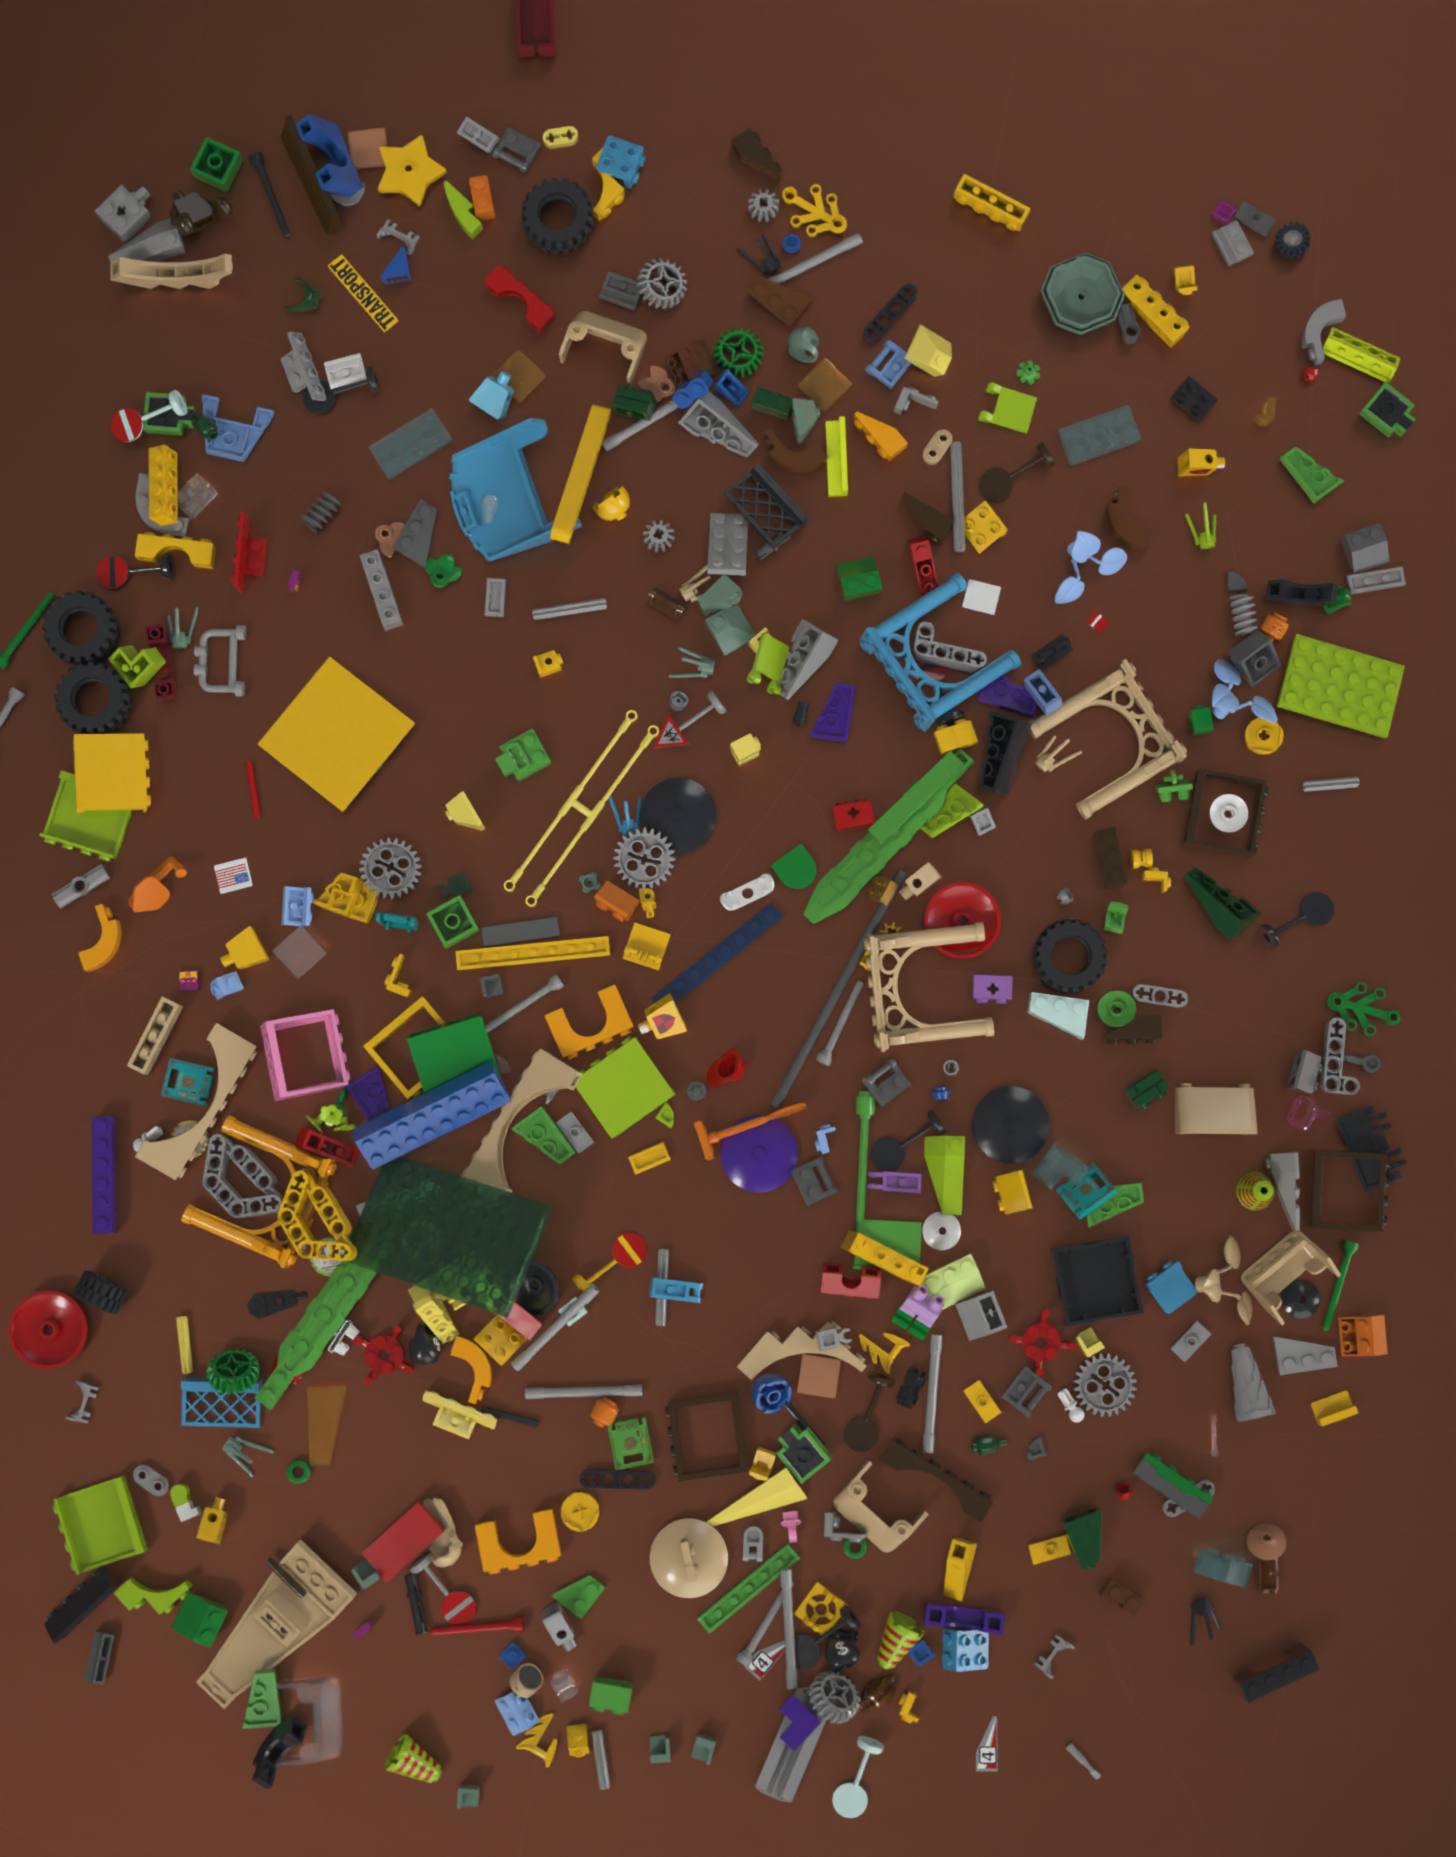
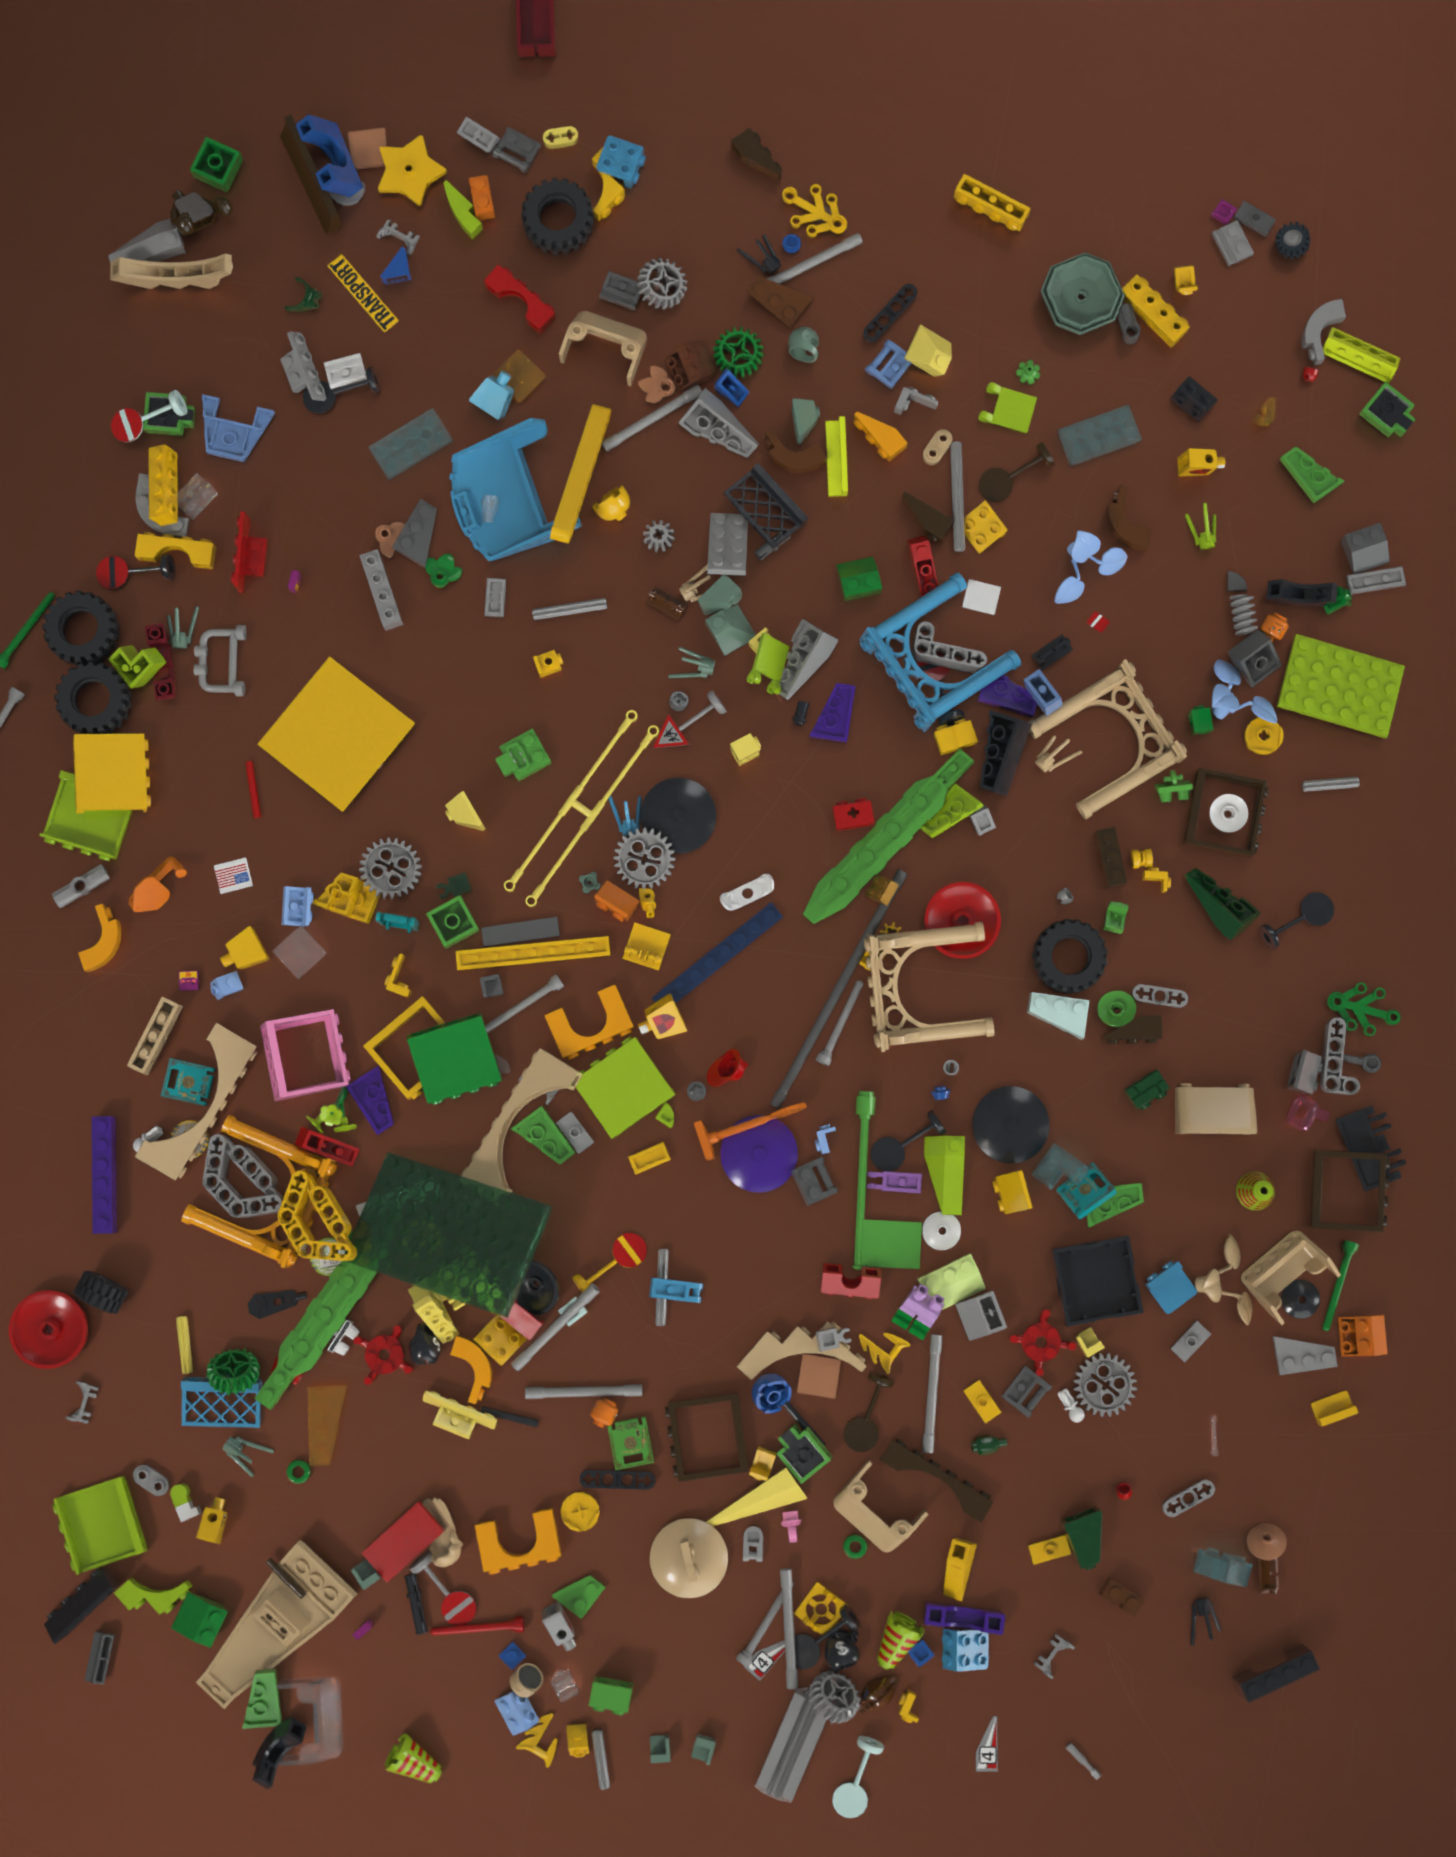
light grey hinge [95,185,151,244] -> none
dark green plant [193,412,218,440] -> none
black piece [248,152,291,238] -> none
dark grey piece [301,491,342,534] -> none
blue brick [352,1061,511,1170] -> none
sand green panel [457,1784,480,1809] -> none
dark green brick [611,386,657,421] -> none
blue brick [672,370,713,409] -> none
bright green tile [697,1543,800,1634] -> none
light grey gear [748,189,779,222] -> none
dark green brick [751,387,794,421] -> none
green tile [771,844,817,889] -> none
dark purple tile [779,1694,821,1751] -> none
clear yellow slope [798,358,852,412] -> none
light grey bracket [824,1511,867,1542] -> none
yellow window [840,1230,929,1286] -> none
dark grey plate [862,1057,911,1107] -> none
bright green tile [868,751,964,844] -> none
black hinge [896,1367,926,1409] -> none
tan torso [899,862,942,900] -> none
medium lavender brick [972,975,1013,1004] -> none
dark grey tile [1027,1436,1047,1461] -> none
piece [1133,1453,1213,1519] -> none
light grey cone [1231,1343,1276,1422] -> none
light grey wedge [1265,1152,1300,1231] -> none

